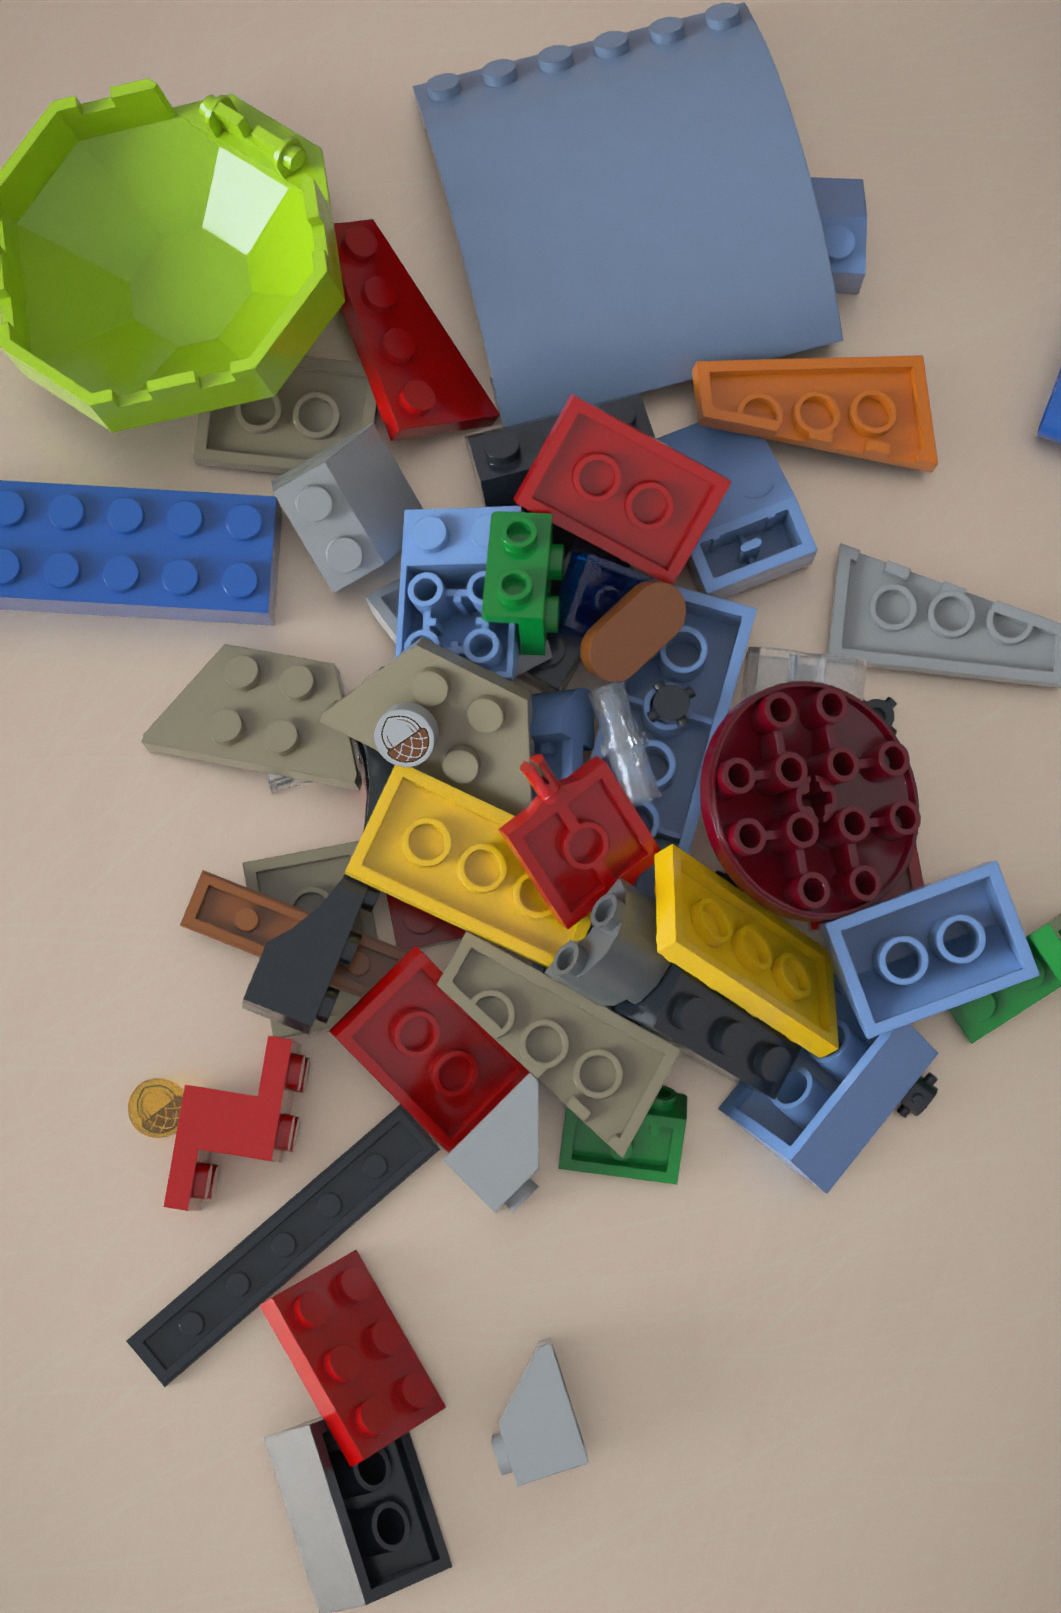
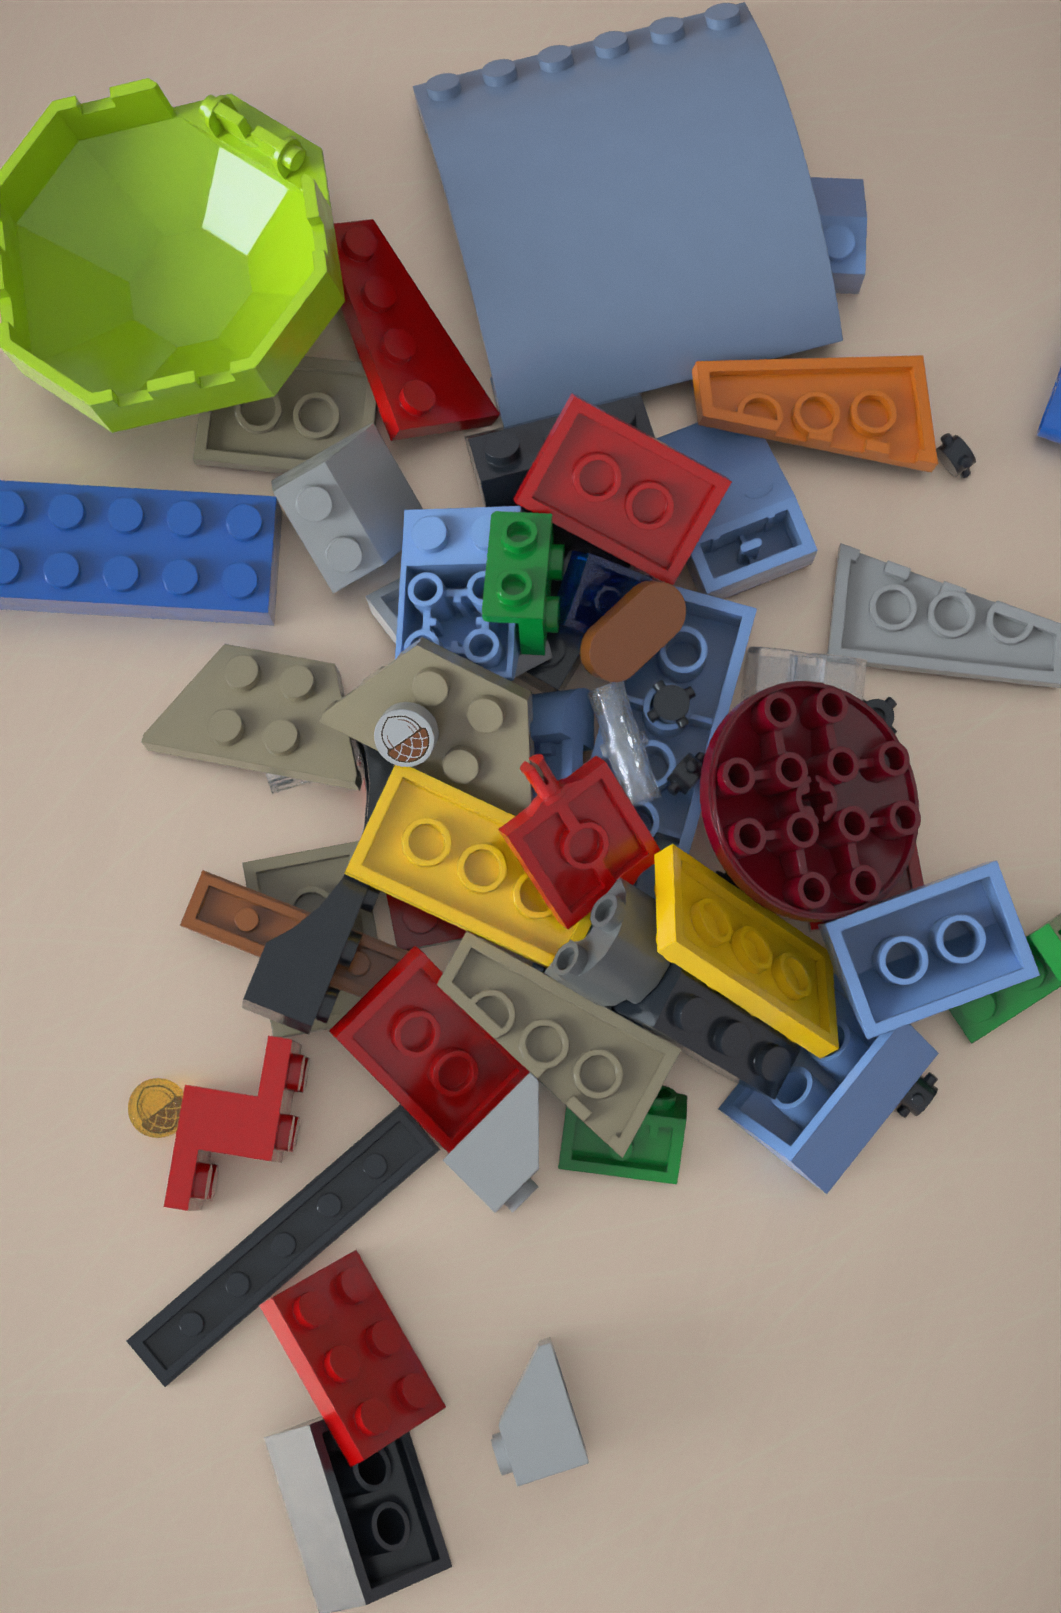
none -> black piece [666,752,705,796]
none -> black piece [936,433,976,478]

